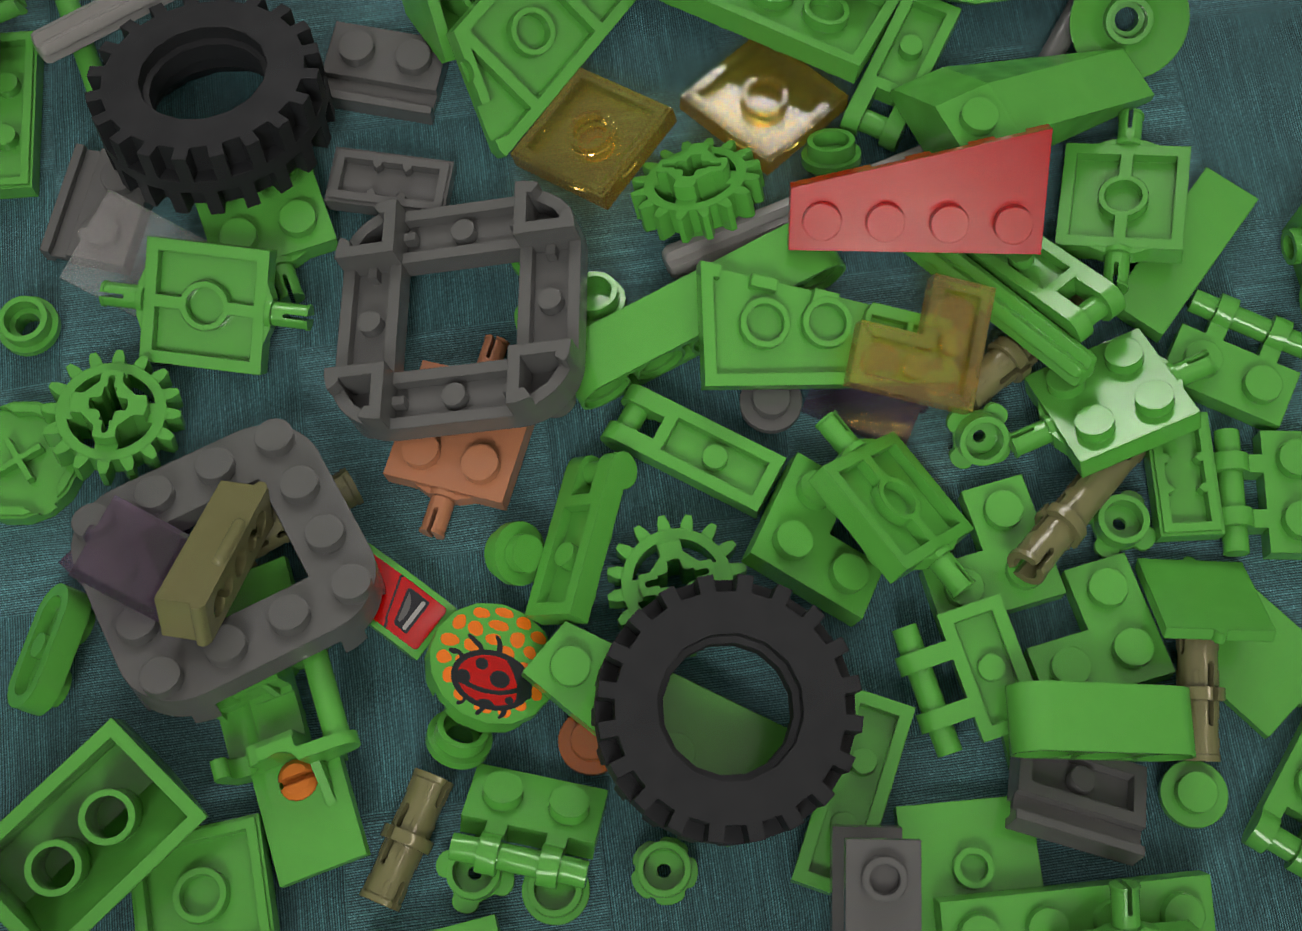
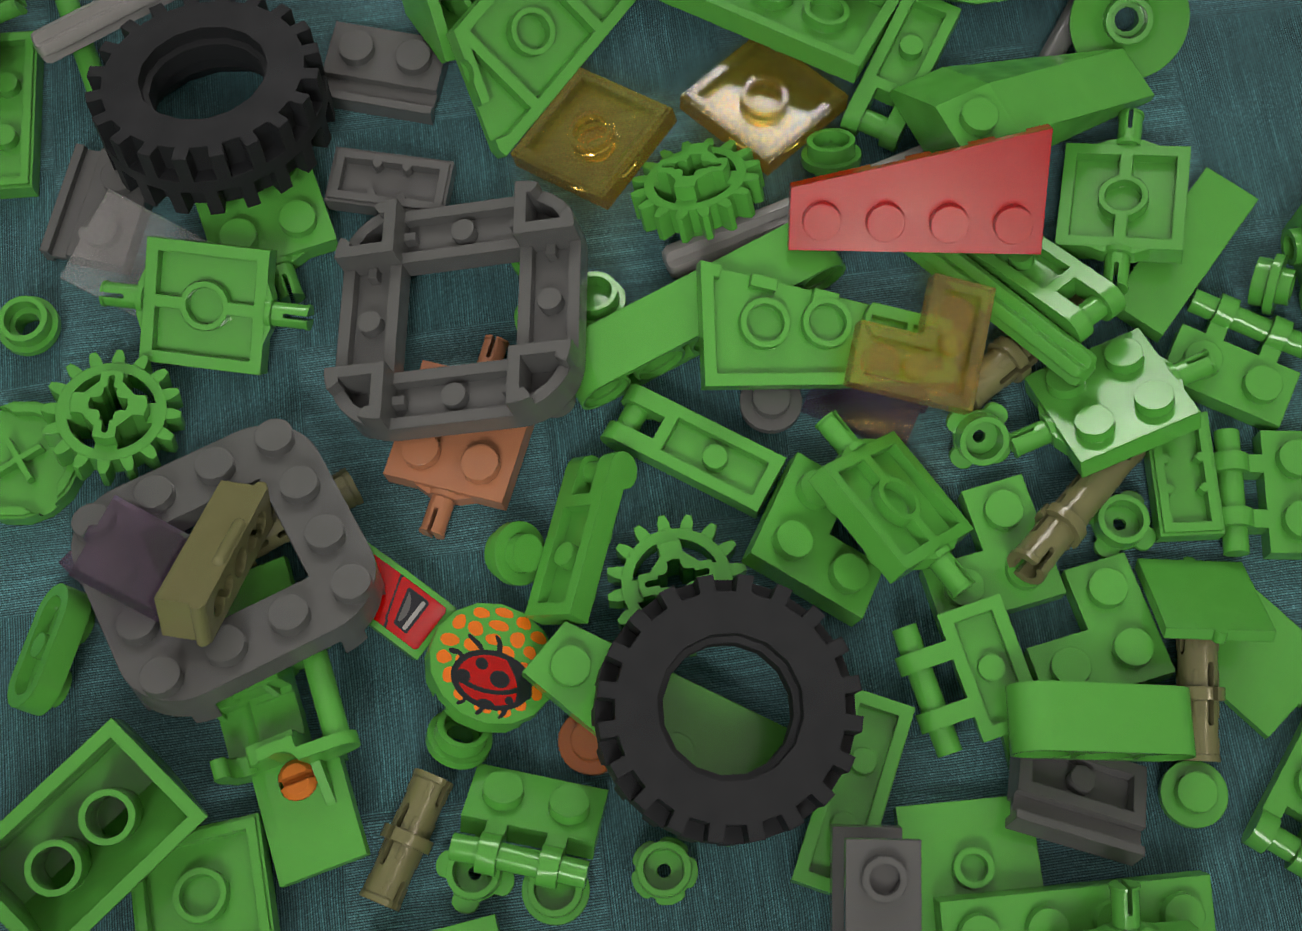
none -> bright green plate [1248,253,1297,316]

